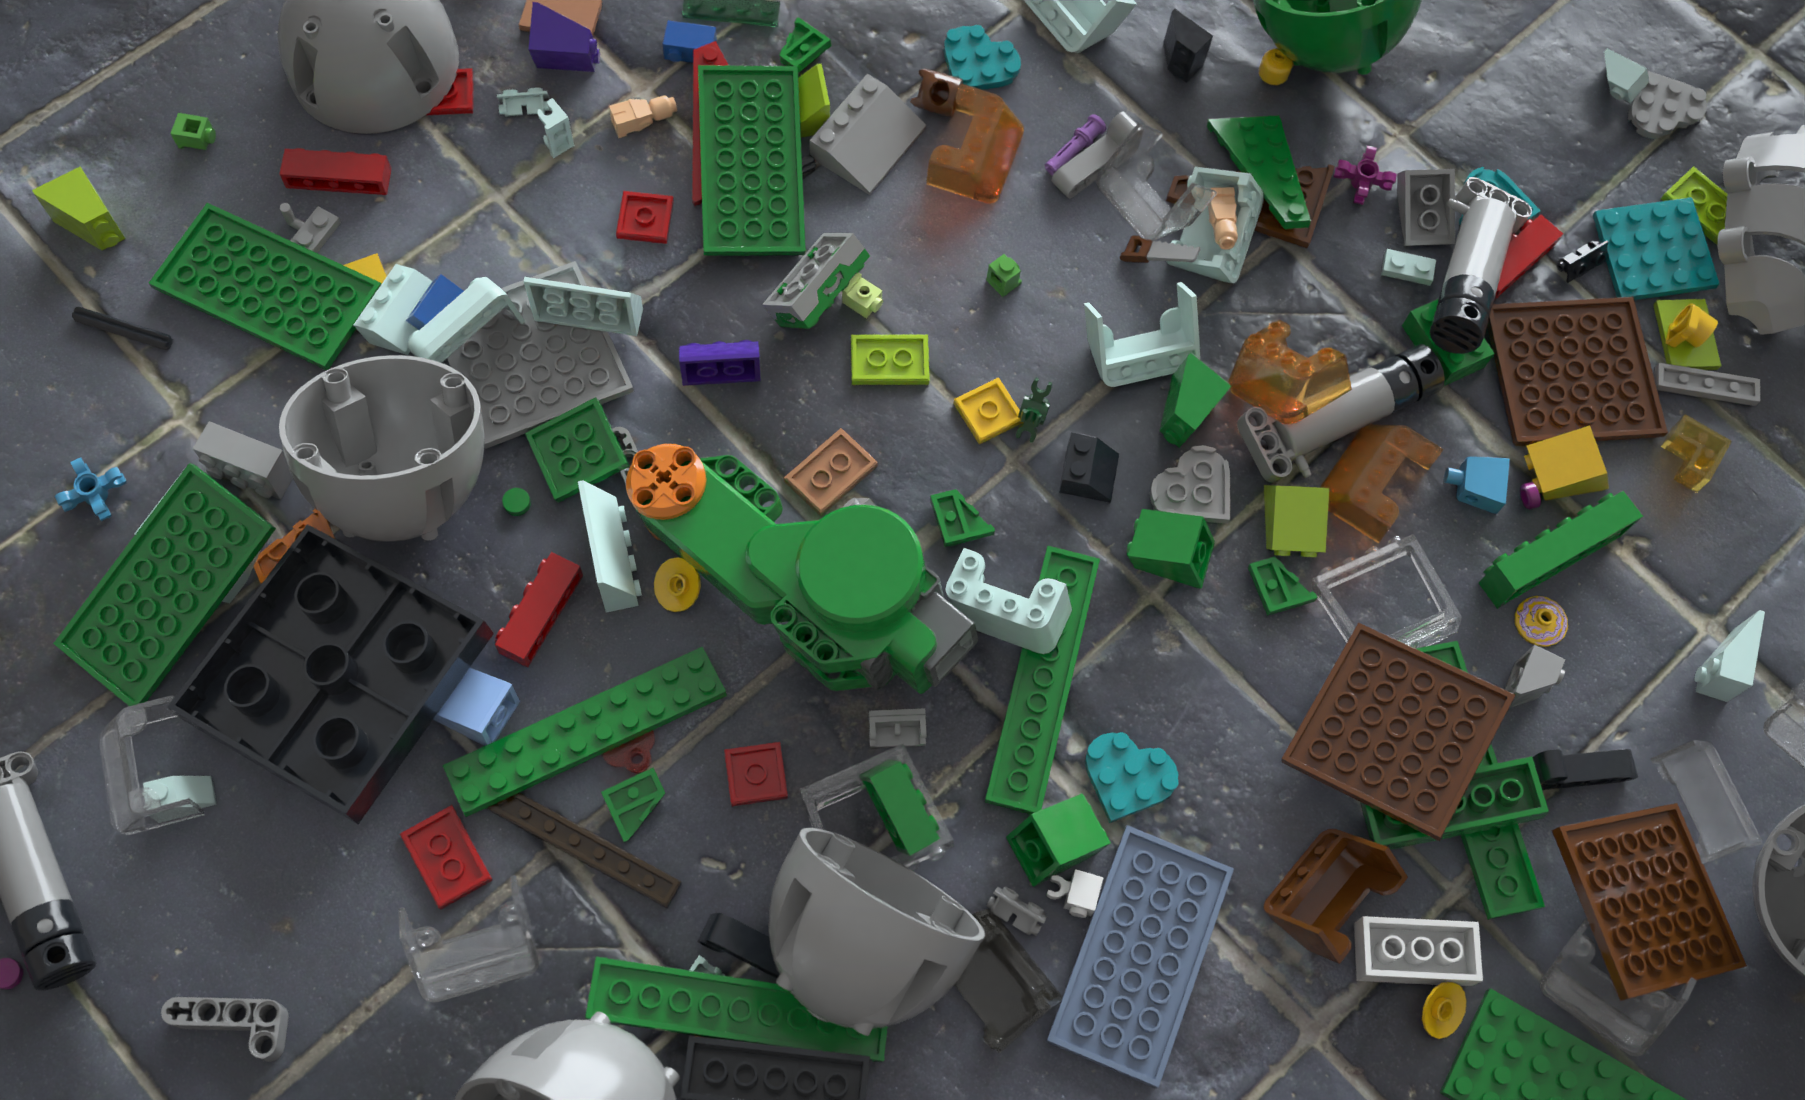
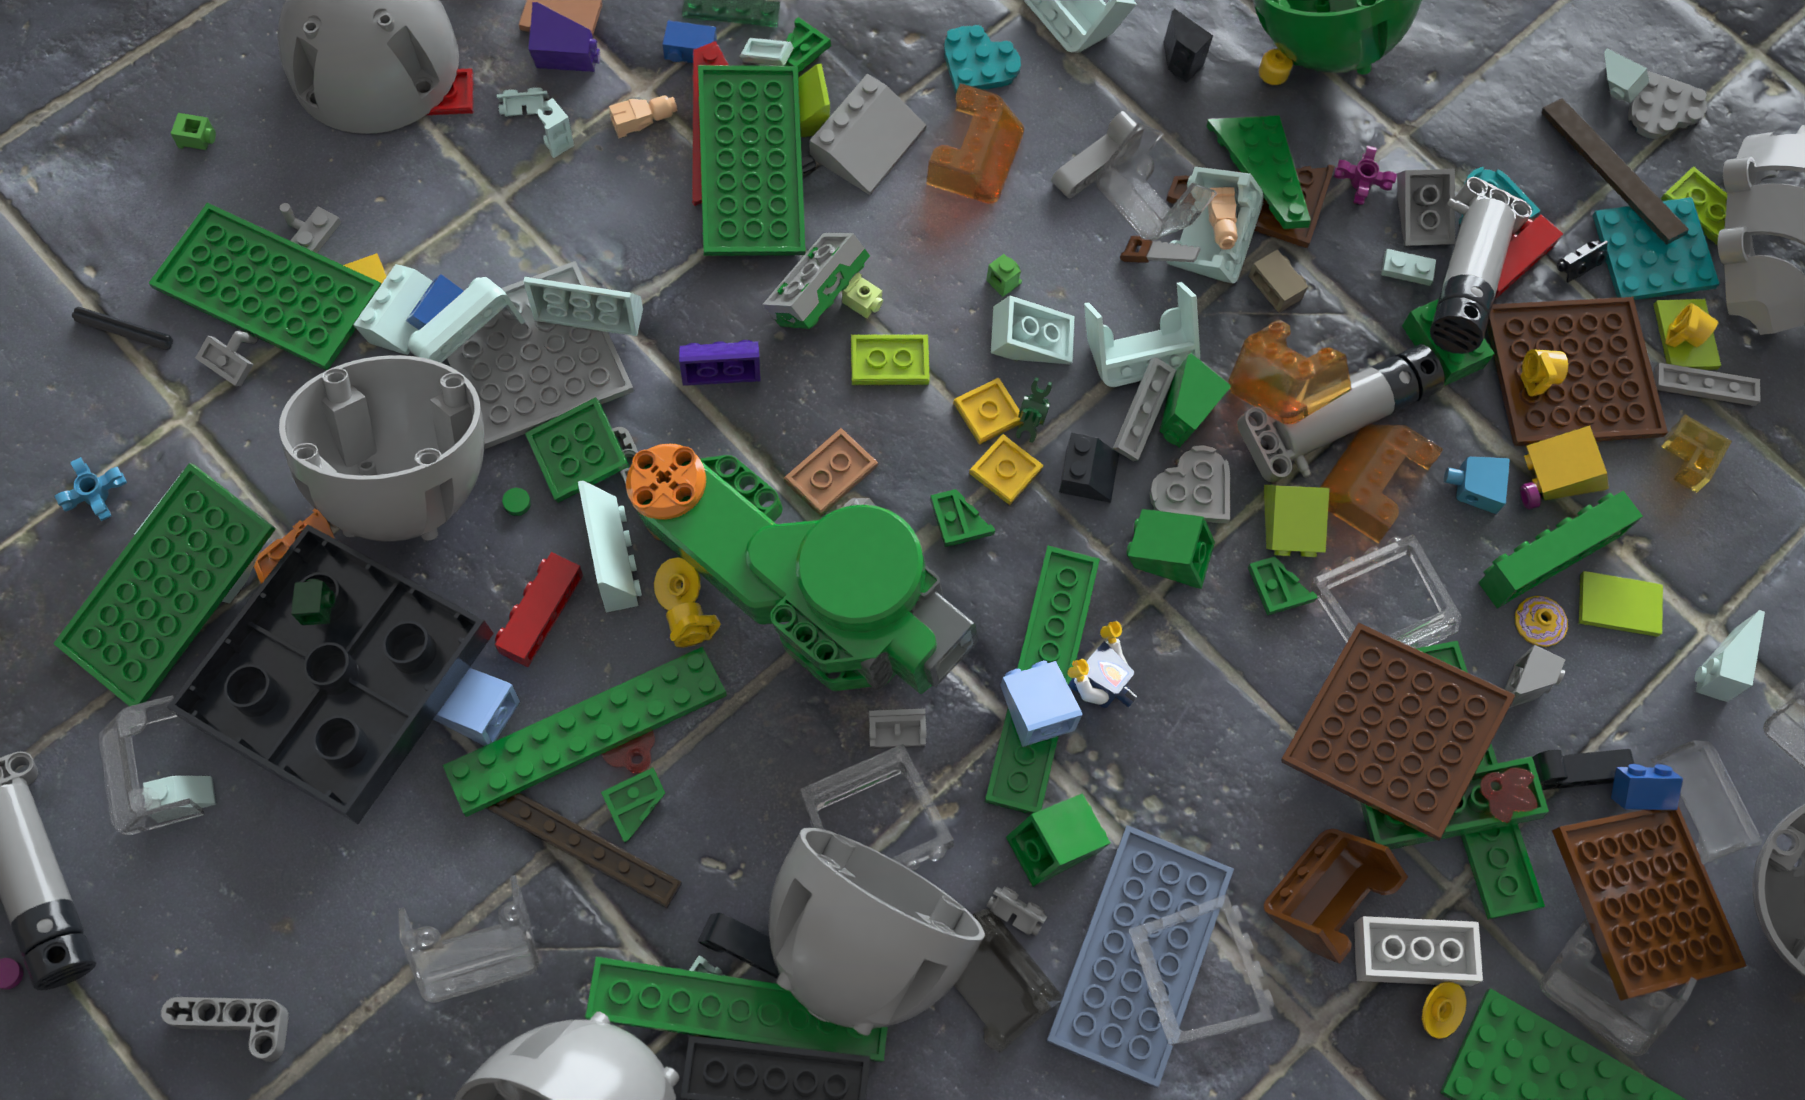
lime slope [32,166,126,251] -> none
light grey brick [193,421,293,500] -> none
red brick [279,148,392,195] -> none
red tile [400,805,493,910] -> none
red tile [616,191,674,244] -> none
red tile [724,742,788,806] -> none
green brick [859,759,940,856] -> none
reddish brown piece [910,69,963,118] -> none
light aqua windscreen [946,548,1072,654] -> none
medium lavender pin [1044,114,1107,176] -> none
white brick [1046,869,1103,918] -> none
teal plate [1084,732,1179,823] -> none
none -> light grey plate [195,331,257,387]
none -> dark green brick [291,579,335,626]
none -> yellow piece [666,602,721,648]
none -> light aqua tile [740,38,793,66]
none -> yellow tile [969,434,1044,505]
none -> light aqua slope [991,296,1074,364]
none -> light blue slope [1000,661,1082,747]
none -> torso [1068,621,1139,708]
none -> light grey plate [1112,357,1176,461]
none -> clear windscreen [1129,894,1275,1047]
none -> dark tan brick [1249,249,1309,313]
none -> clear red plate [1480,768,1537,823]
none -> yellow piece [1520,349,1568,396]
none -> dark brown tile [1541,98,1689,245]
none -> lime tile [1579,571,1663,637]
none -> blue brick [1611,764,1683,810]

